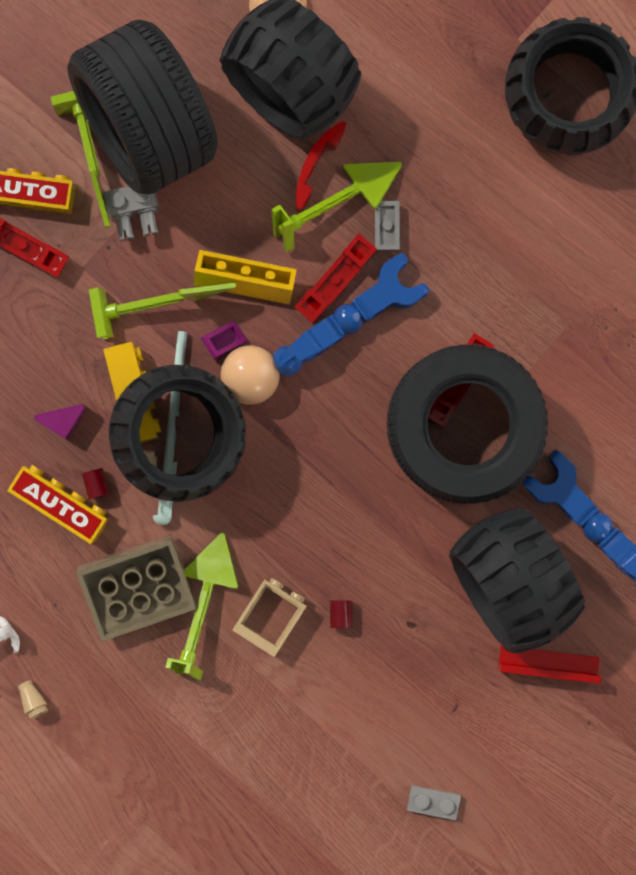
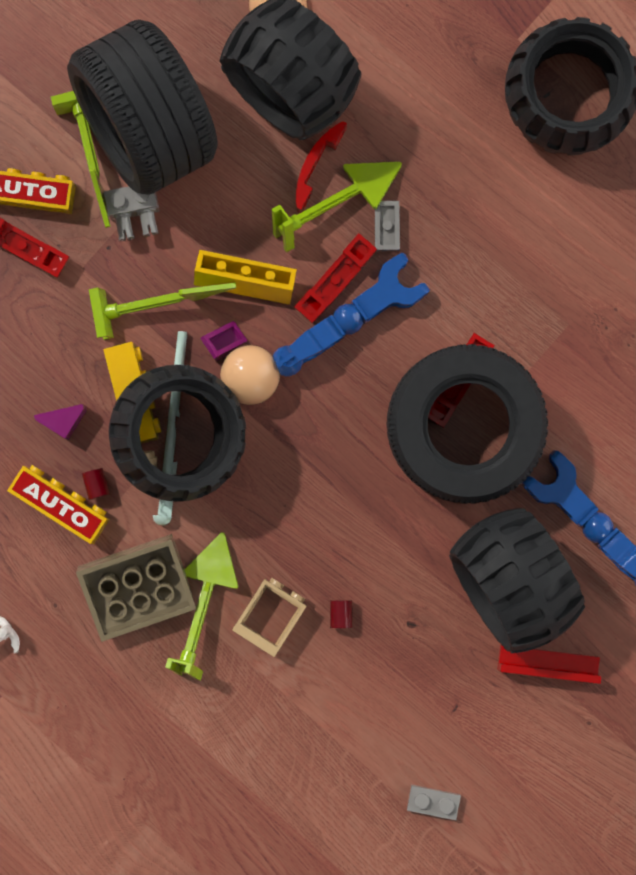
tan cone [18,680,48,720] -> none

